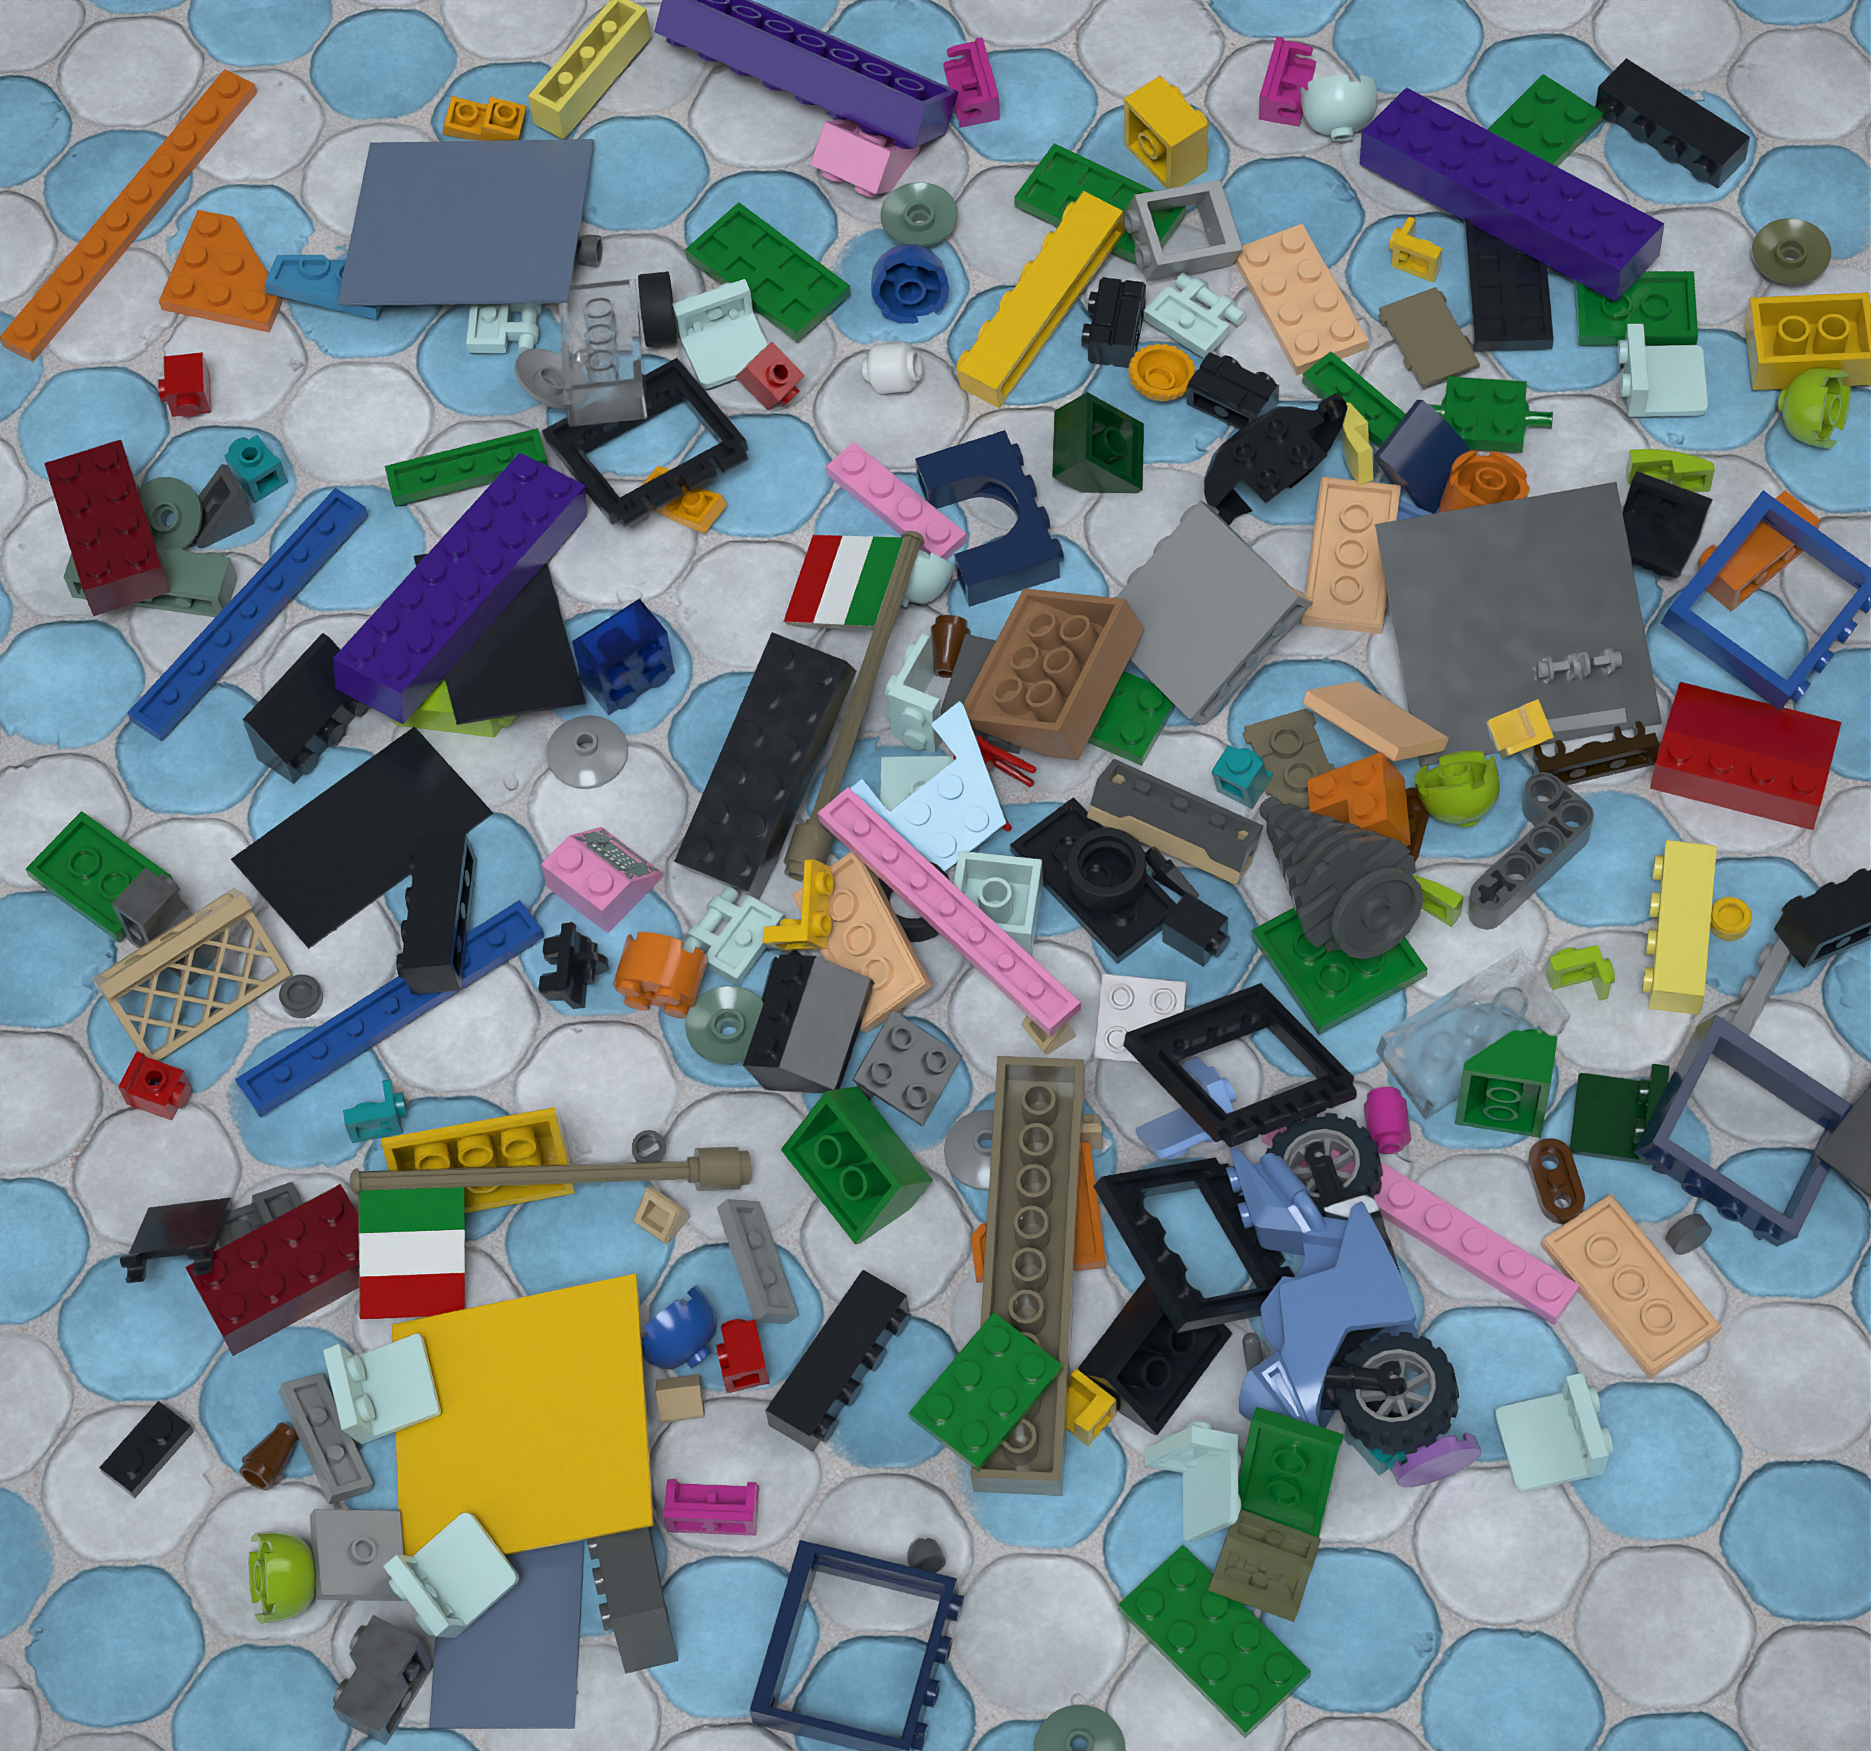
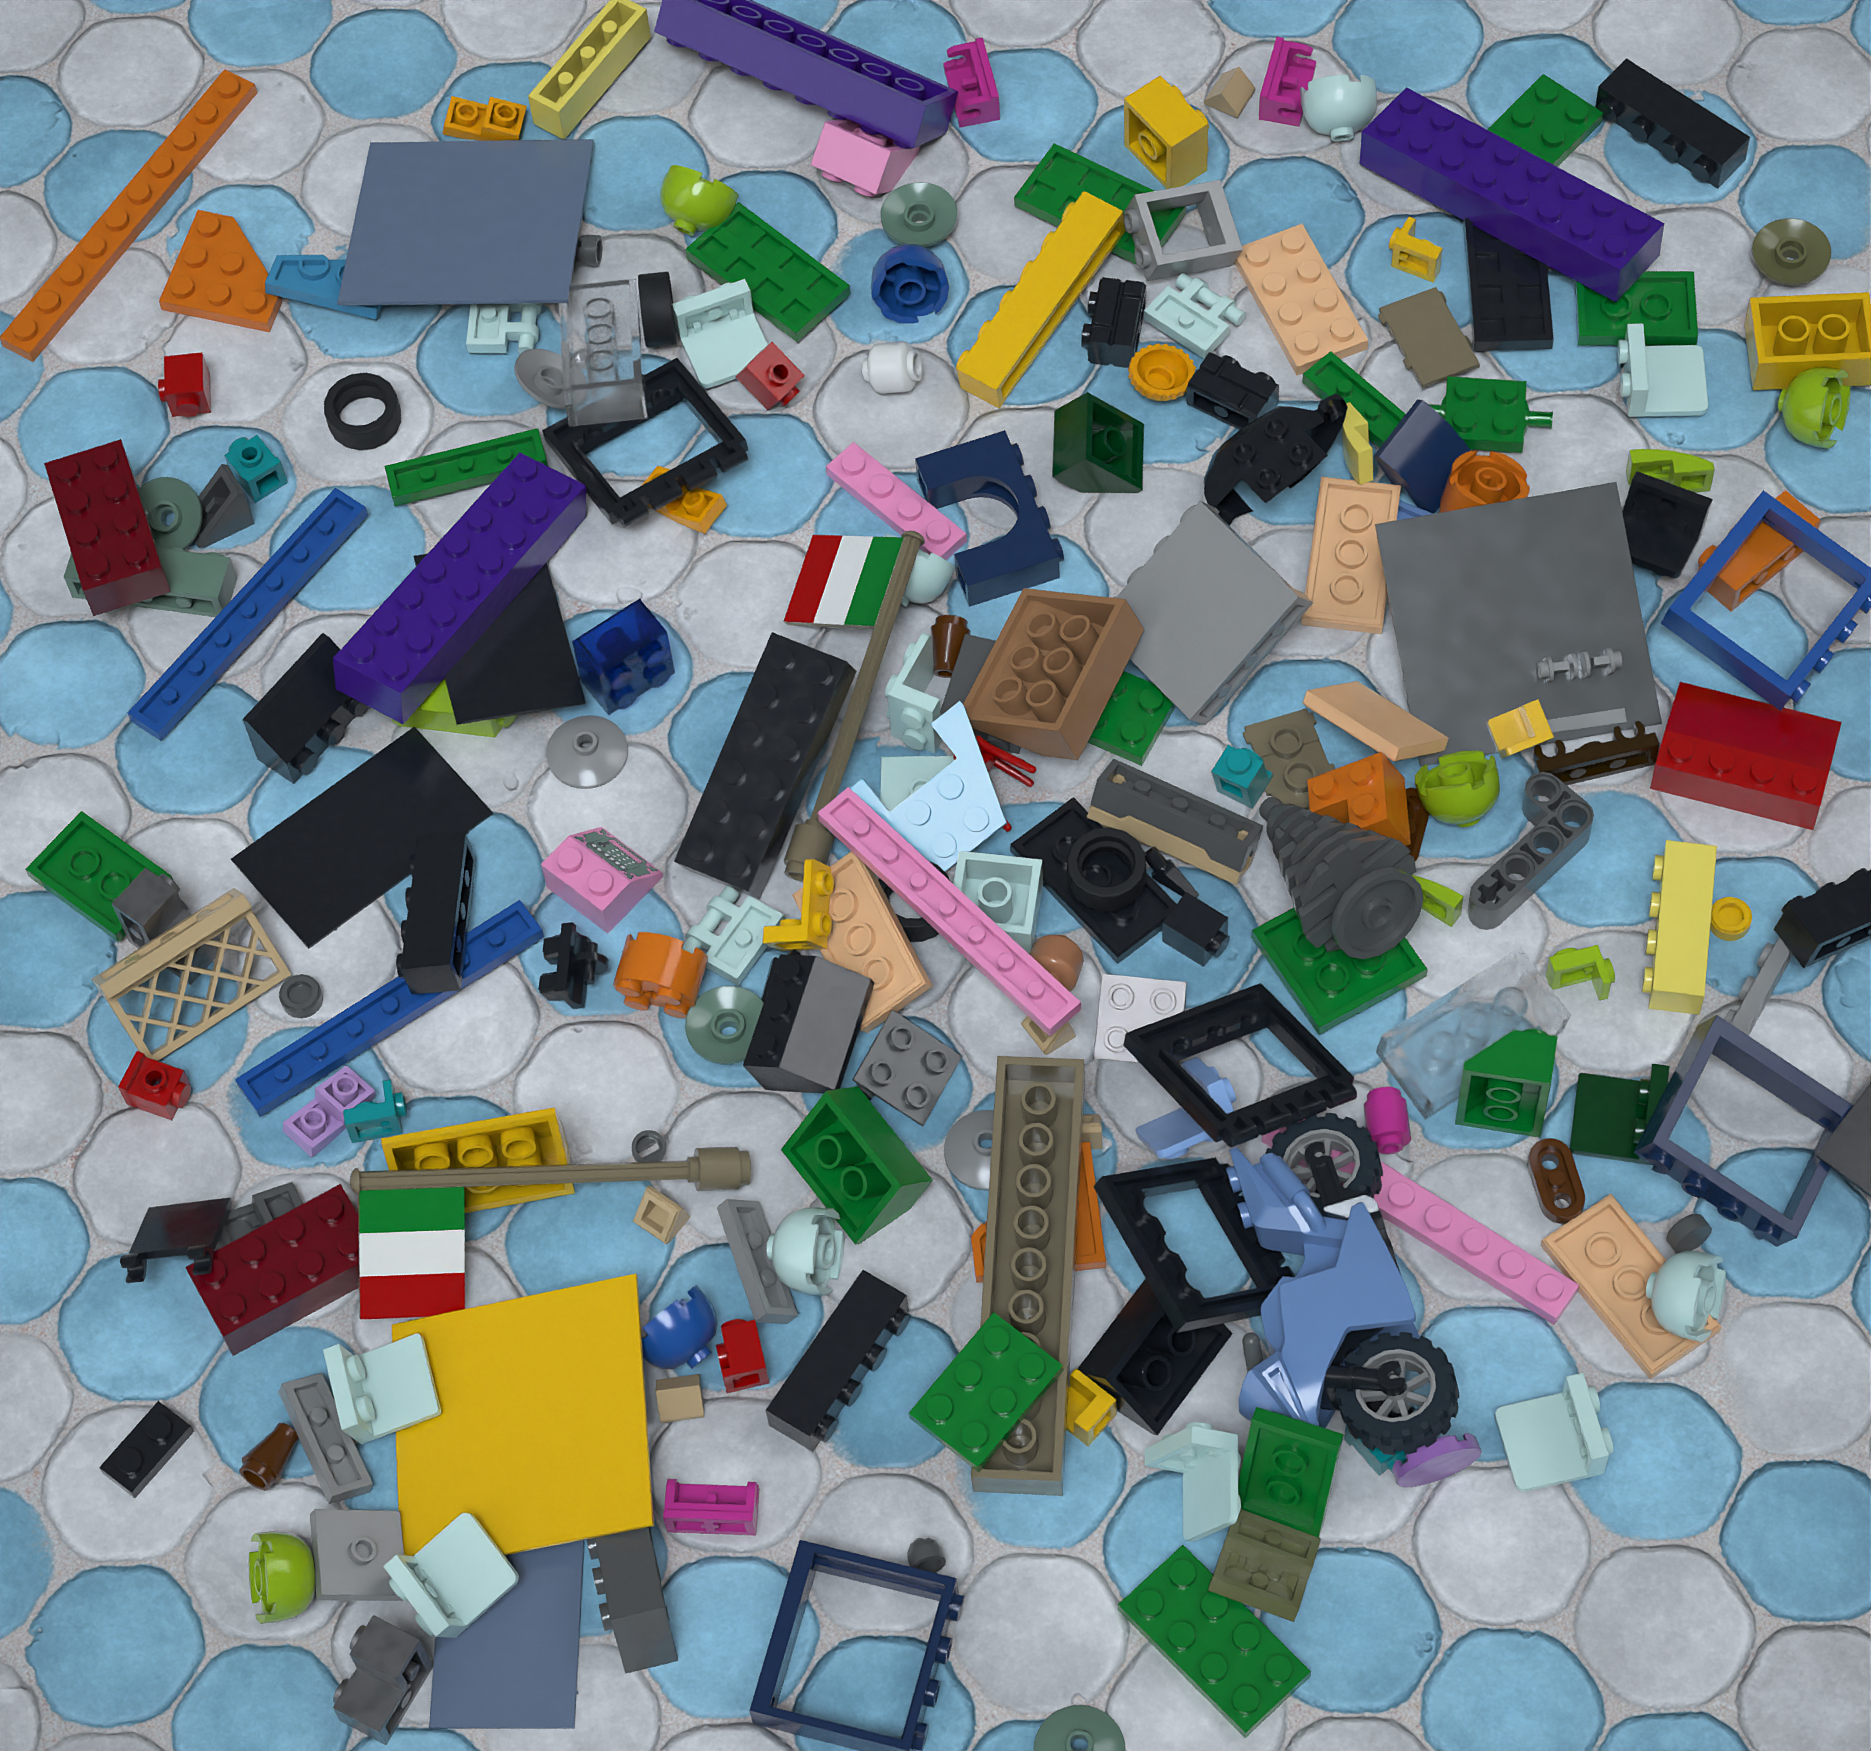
none -> lavender slope [283,1065,375,1158]
none -> black tyre [324,373,401,450]
none -> lime cylinder [660,165,739,236]
none -> light aqua cylinder [767,1207,844,1296]
none -> nougat head [1029,935,1084,992]
none -> tan slope [1204,67,1255,118]
none -> light aqua cylinder [1646,1251,1726,1342]

